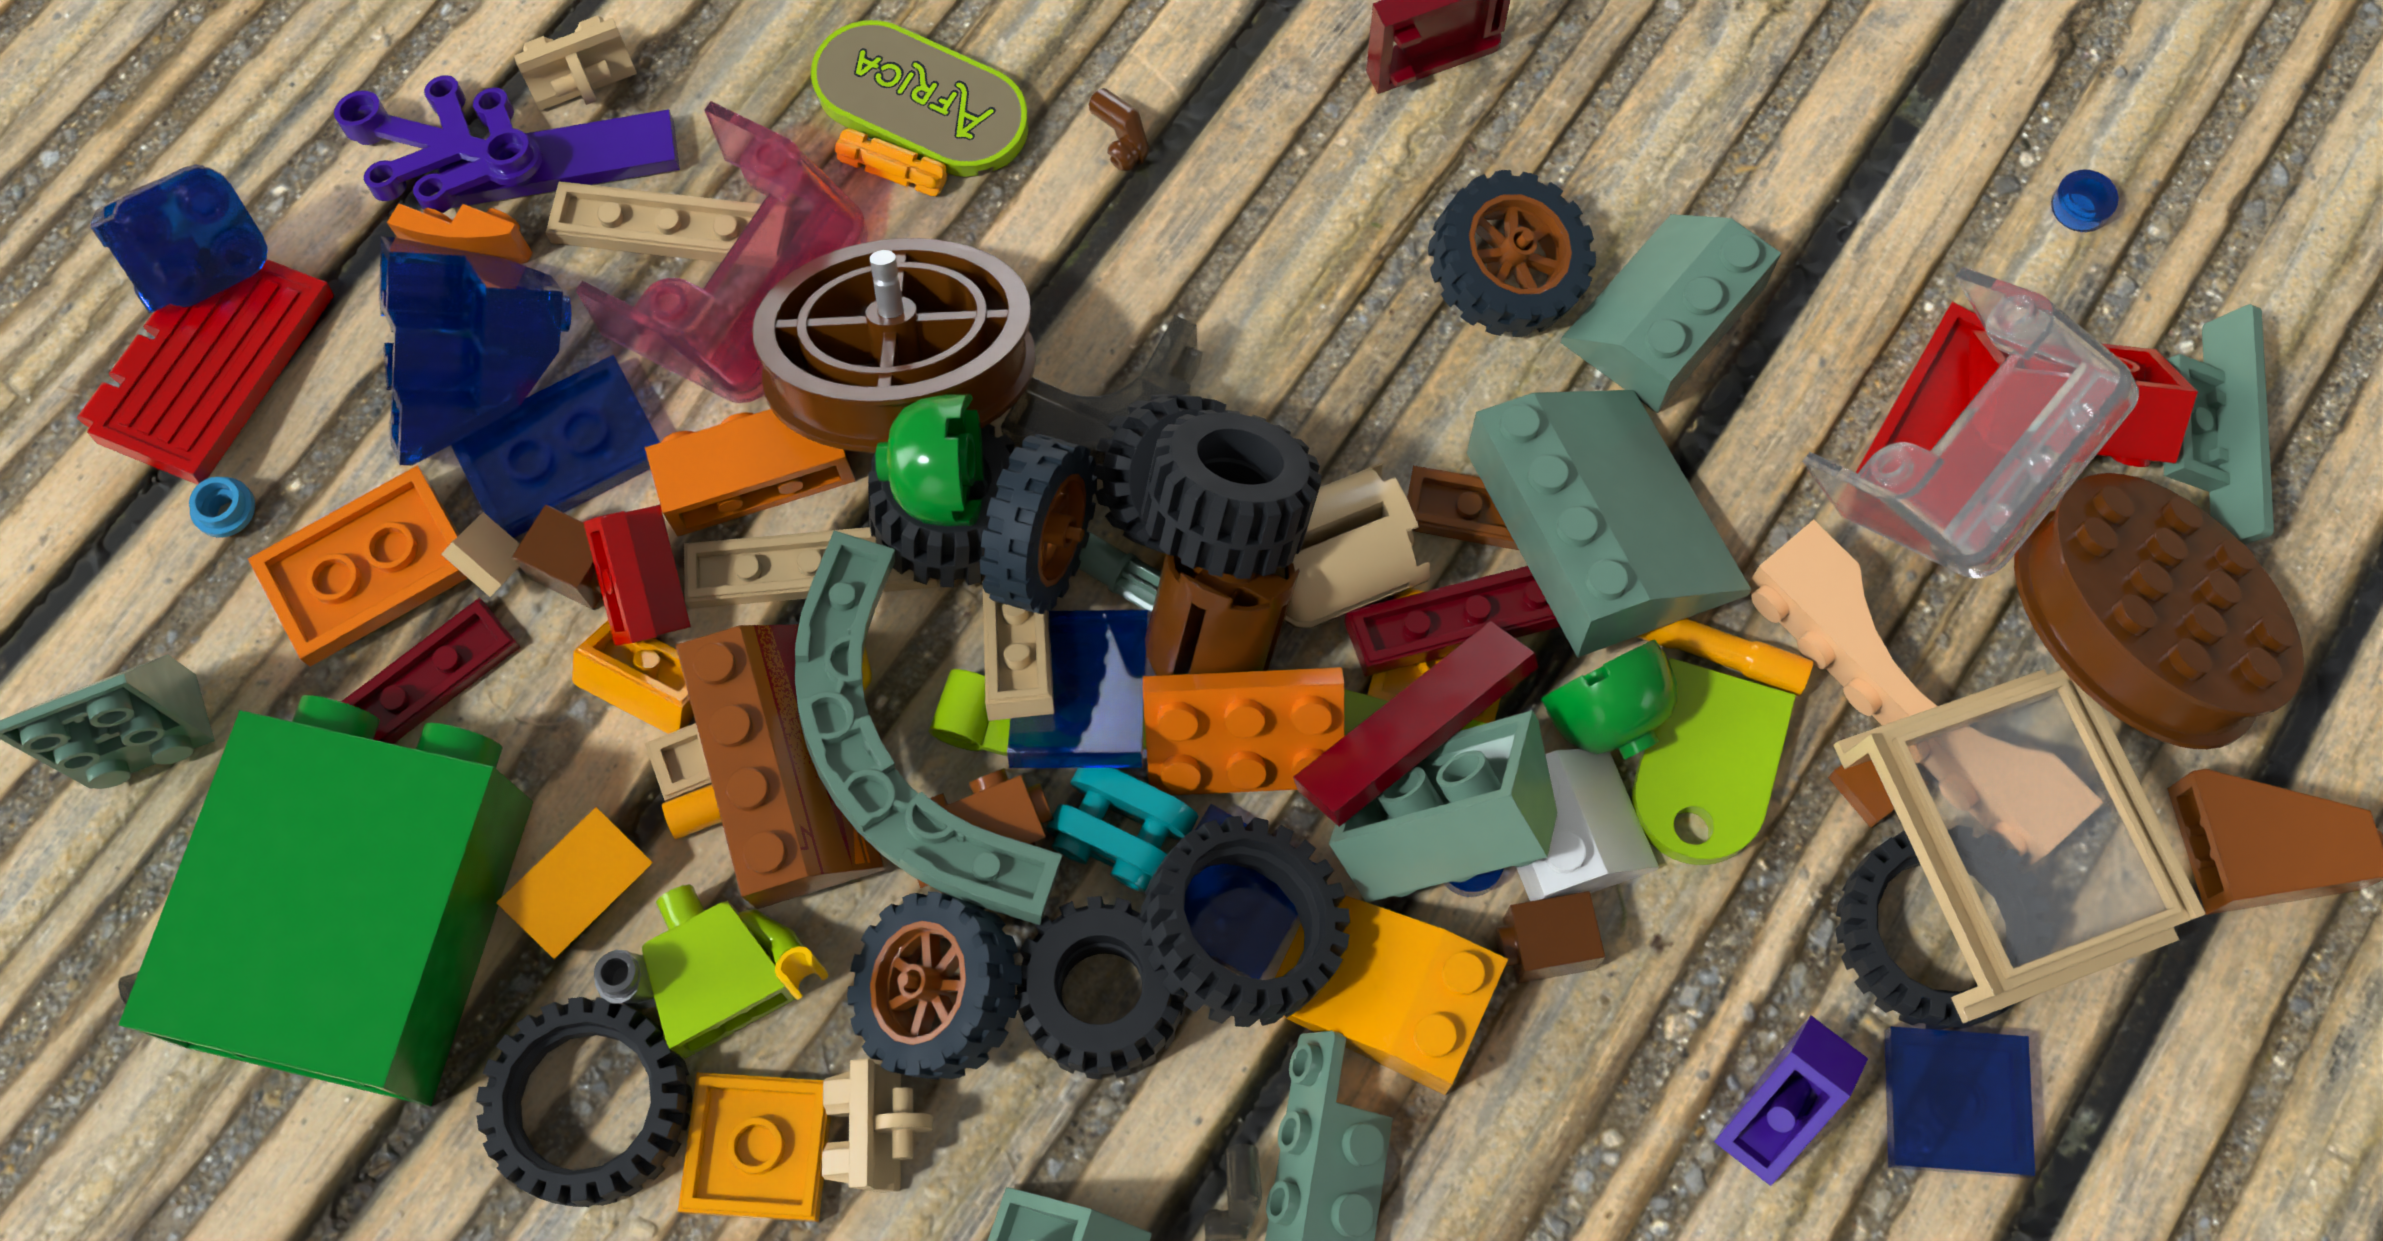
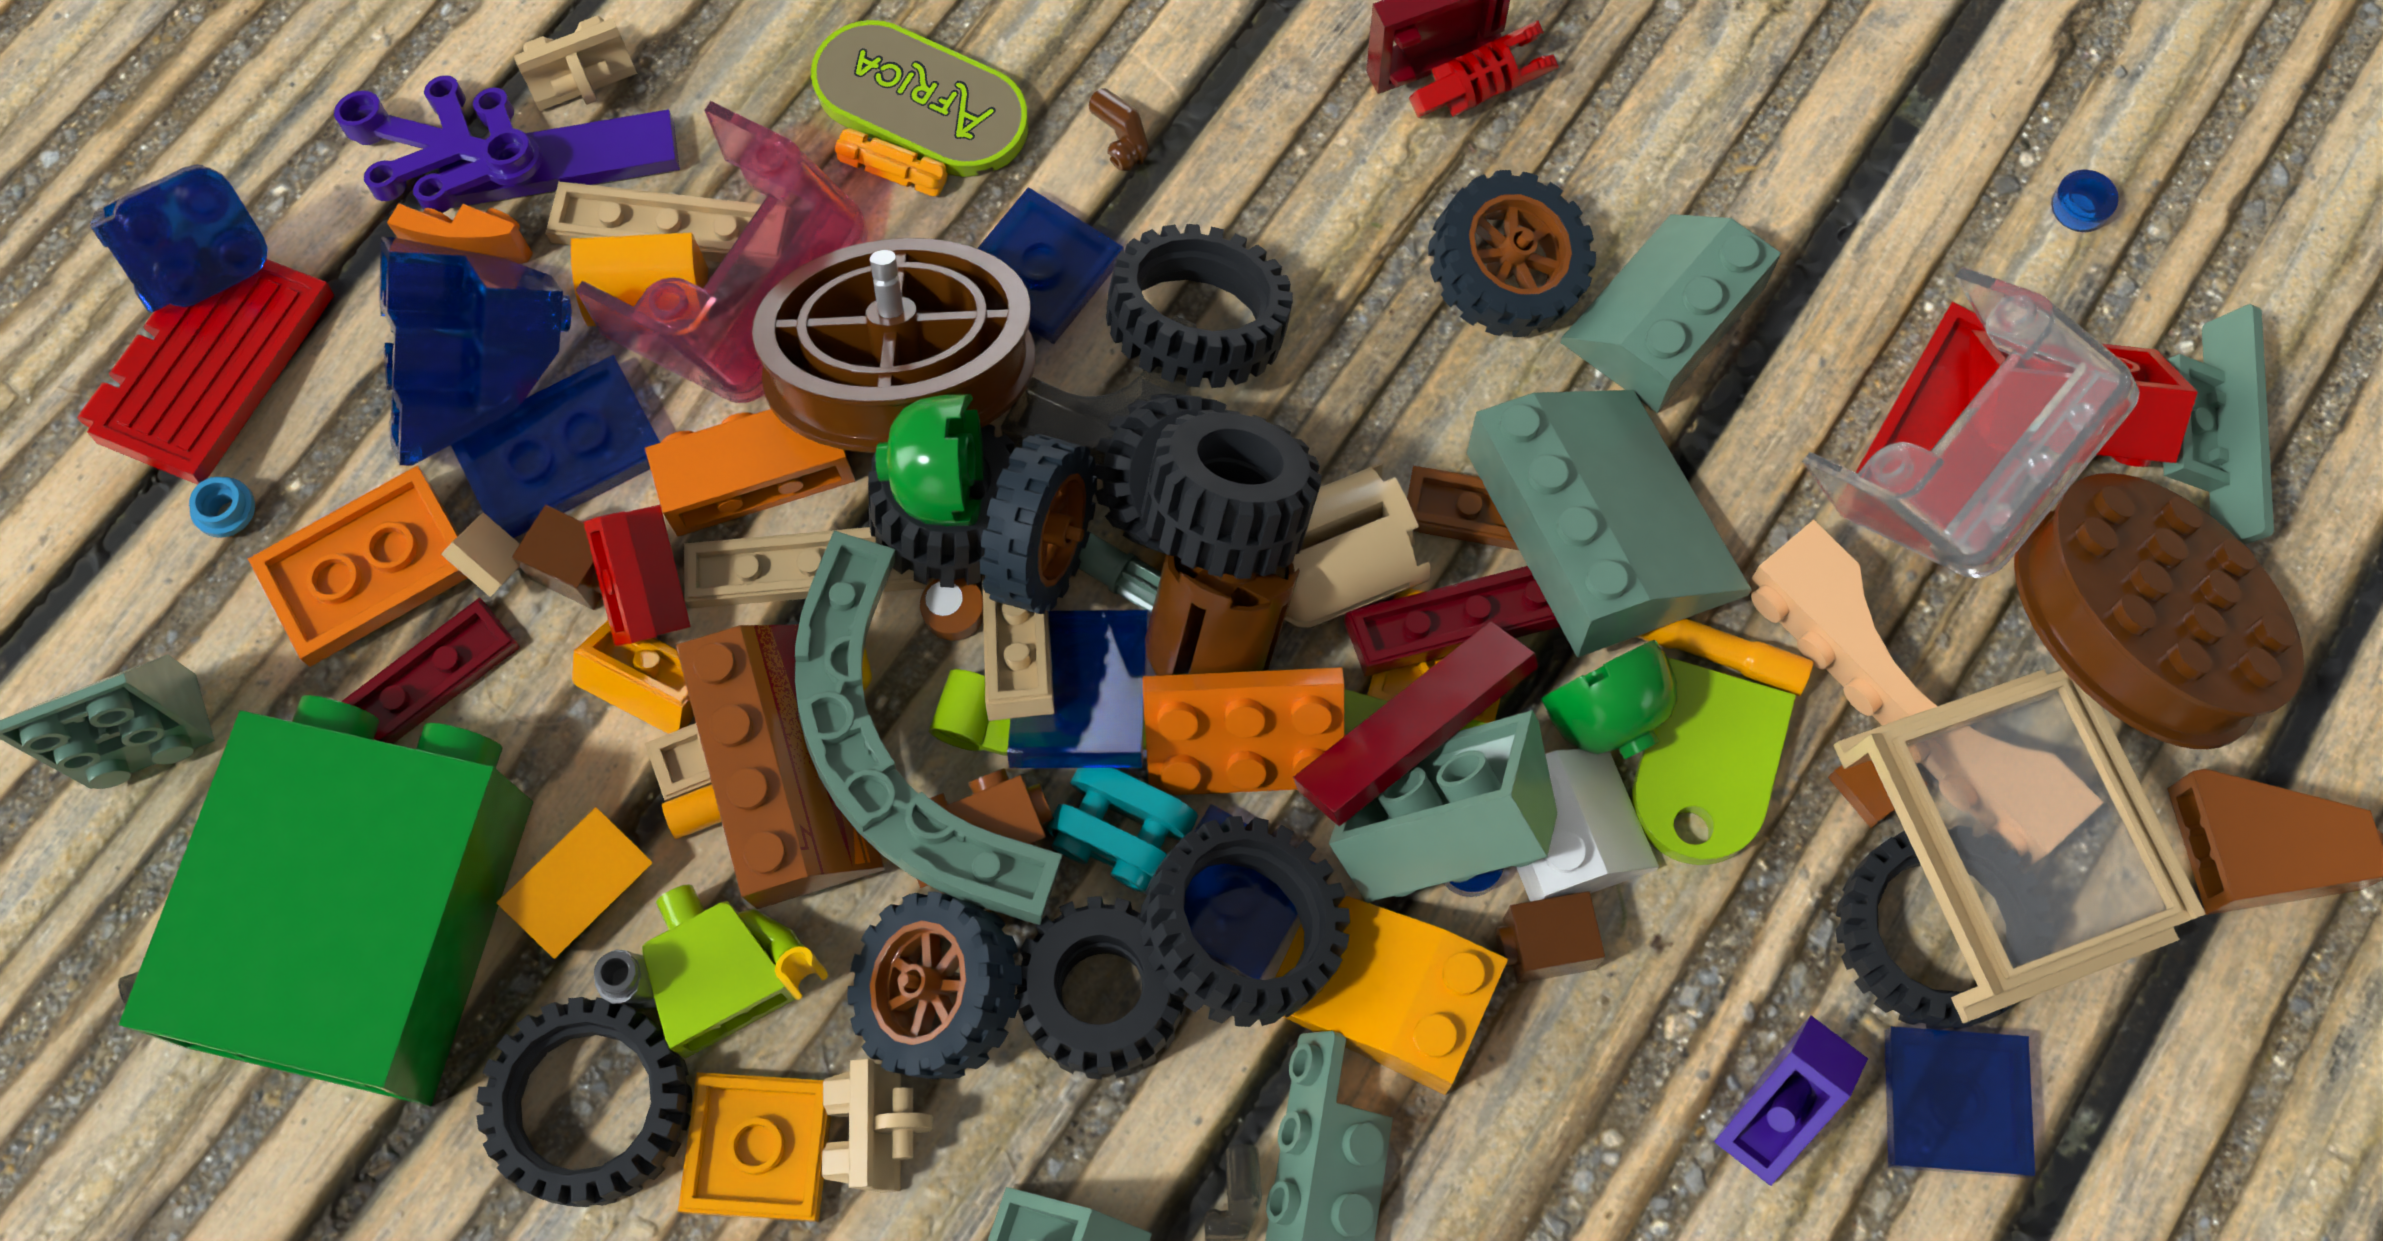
none -> light orange brick [571,233,708,326]
none -> dark orange tile [920,578,983,641]
none -> clear blue tile [977,187,1124,344]
none -> black tyre [1106,224,1293,388]
none -> red hinge [1409,20,1559,118]

